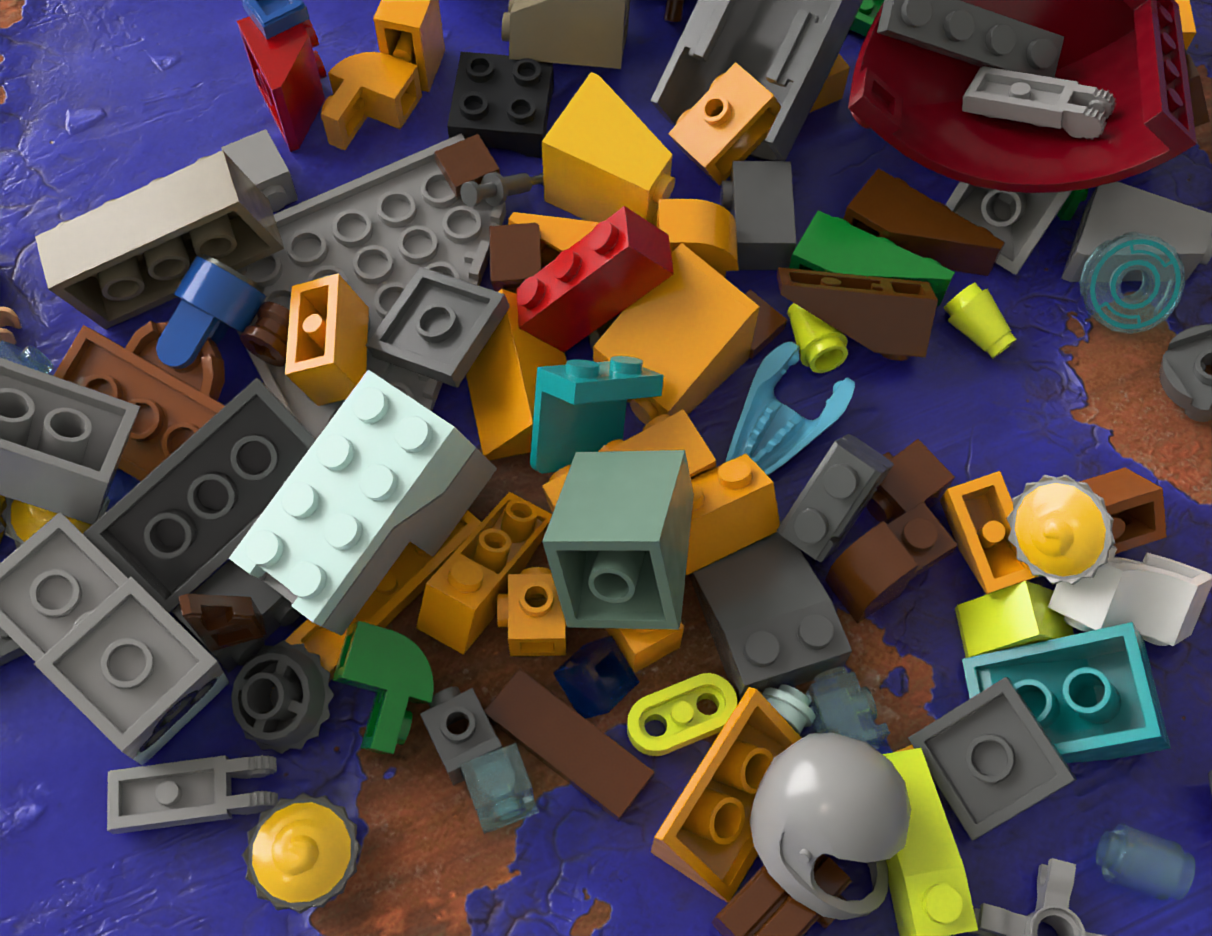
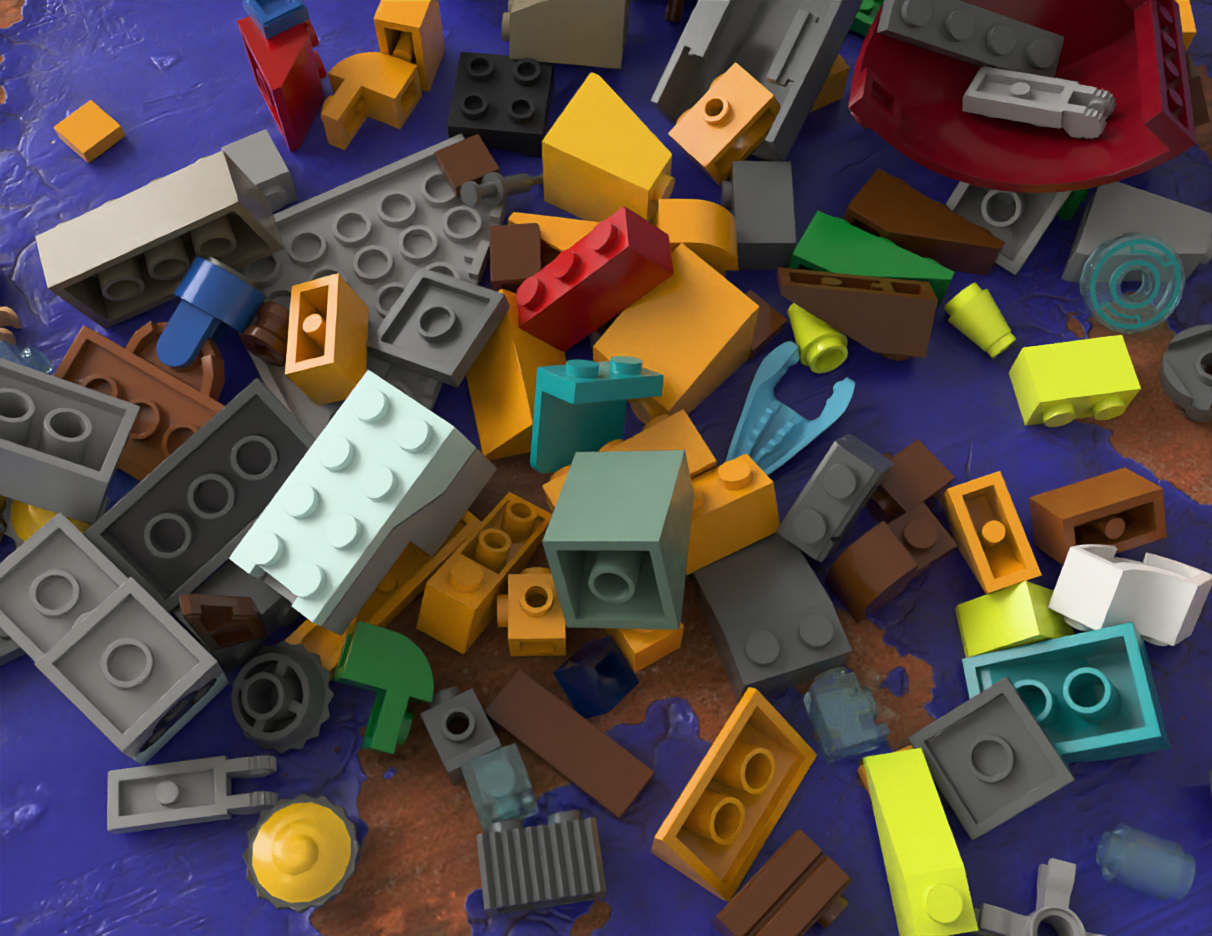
neon yellow plate [627,673,737,756] -> none
light grey piece [750,733,911,920] -> none
light aqua plate [762,684,816,735] -> none
yellow piece [1006,475,1115,585] -> none
none -> light orange tile [54,100,125,164]
none -> dark grey brick [476,810,607,916]
none -> neon yellow brick [1009,335,1141,427]

